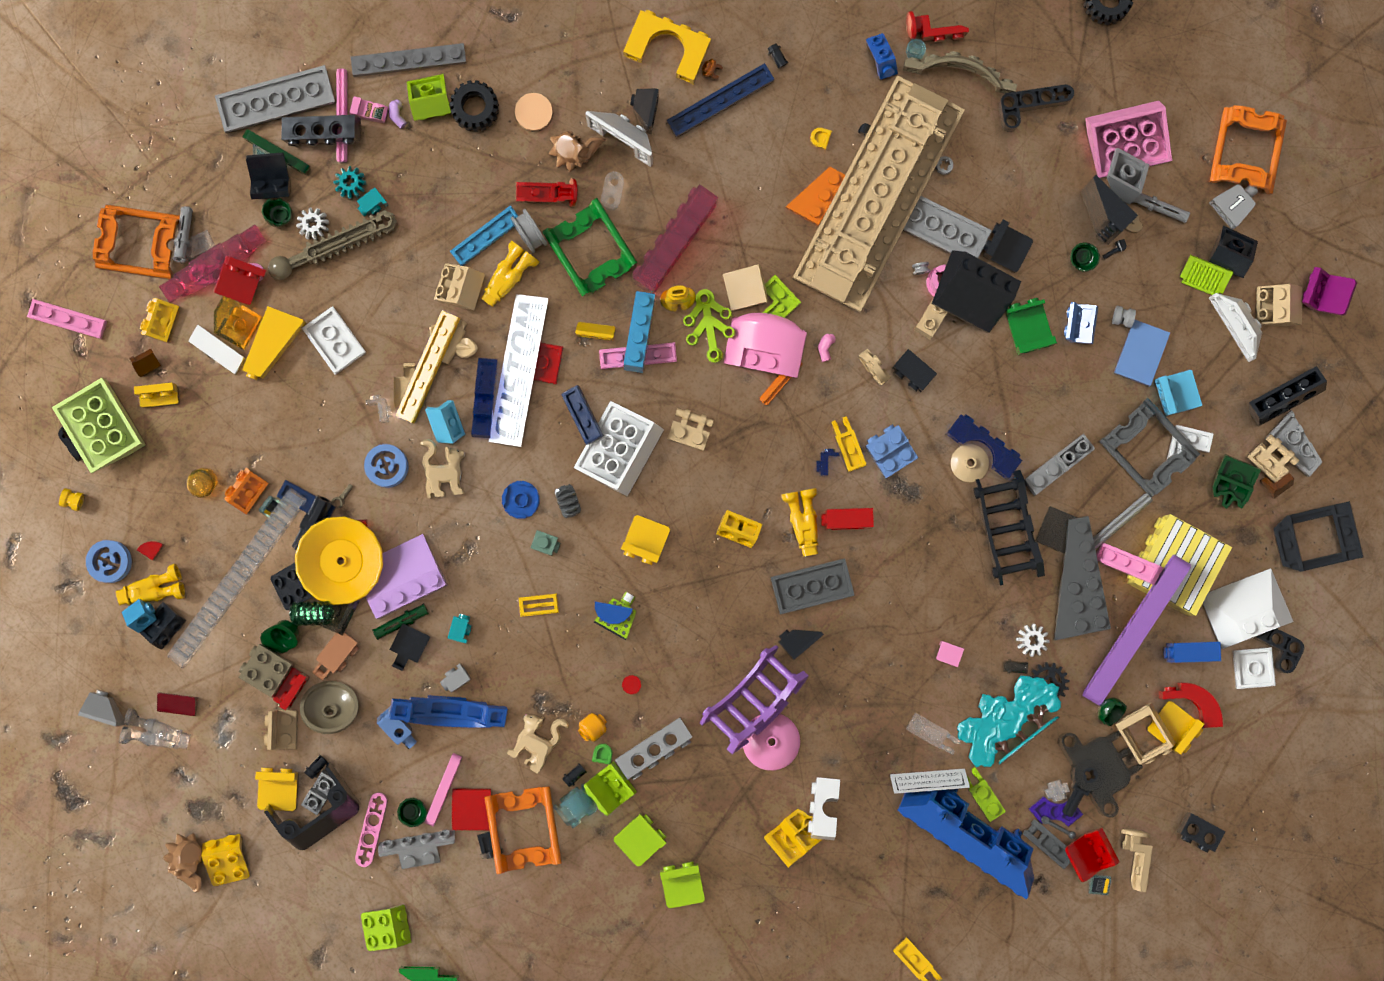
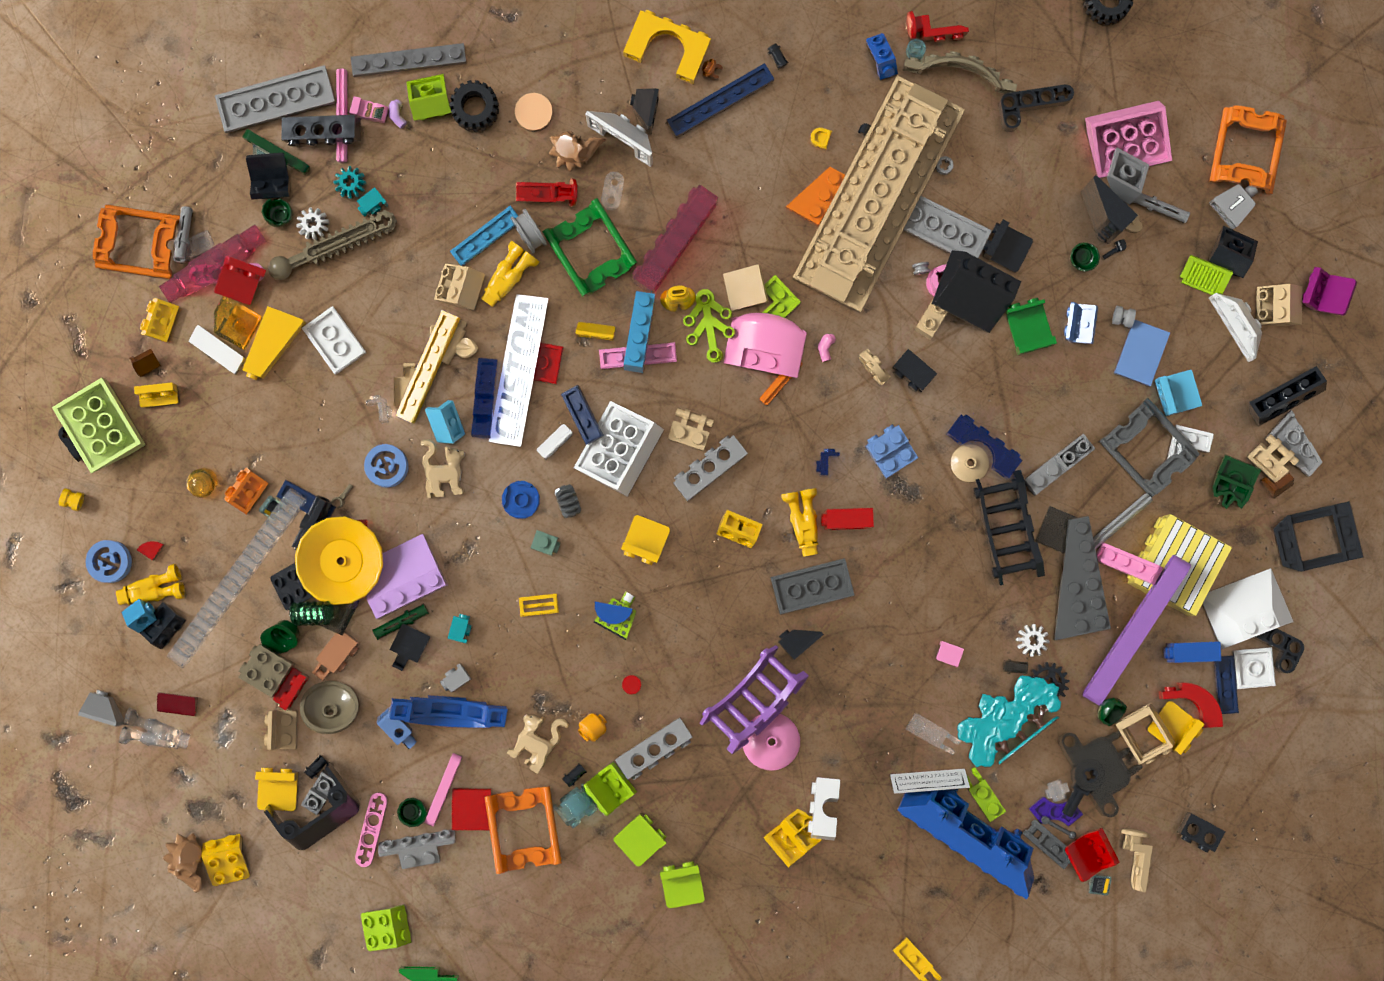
bright pink tile [27,299,107,339] -> none
black tile [477,831,504,859] -> none
bright green tile [592,744,613,764] -> none
yellow hinge [831,416,867,472] -> none
none -> white slope [537,424,573,460]
none -> light grey brick [673,435,748,502]
none -> dark blue tile [1214,655,1239,714]

